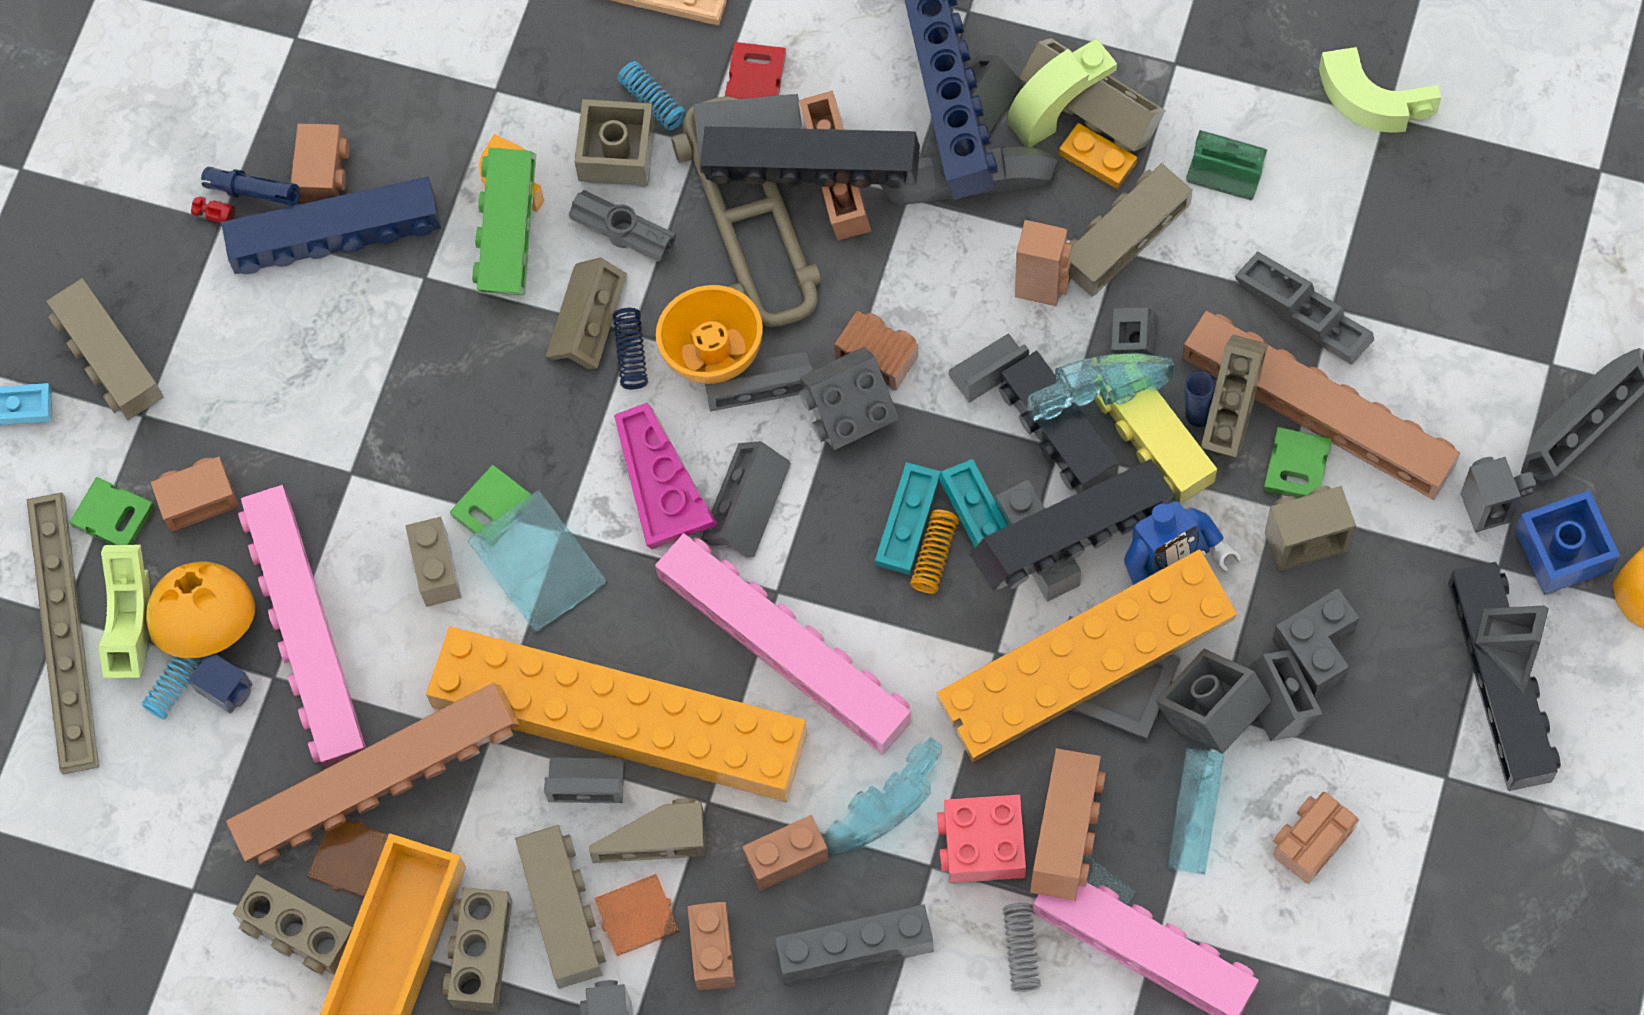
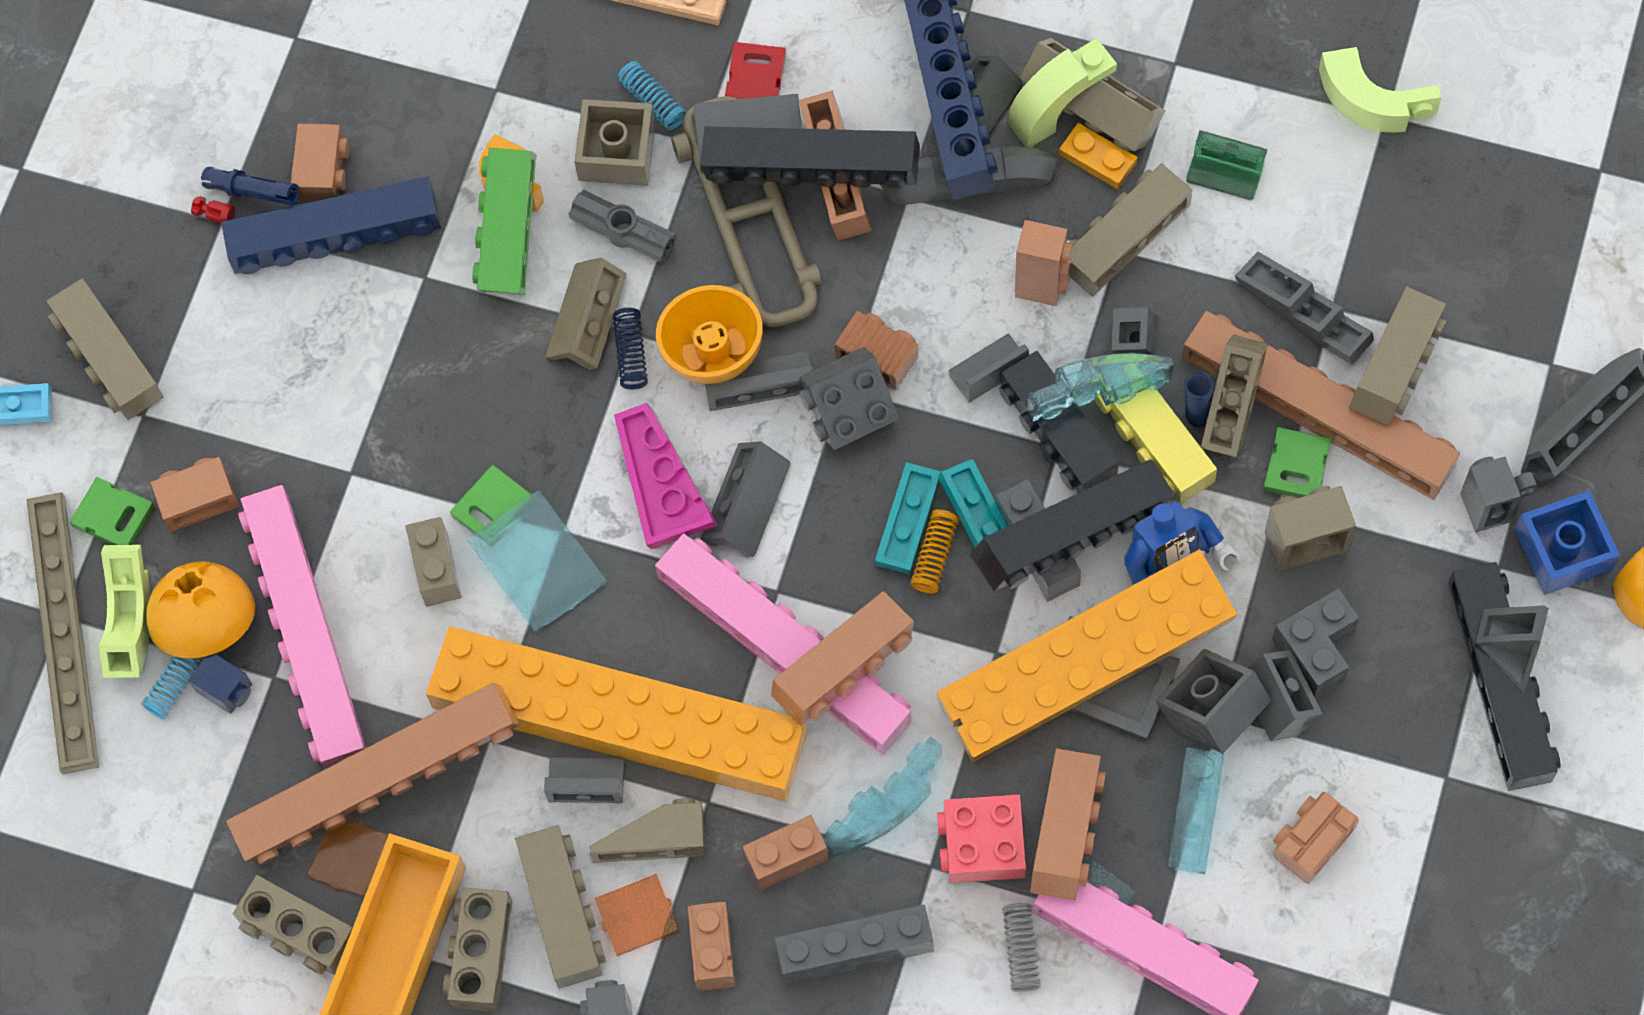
none -> nougat brick [771,591,914,727]
none -> dark tan brick [1349,286,1447,426]

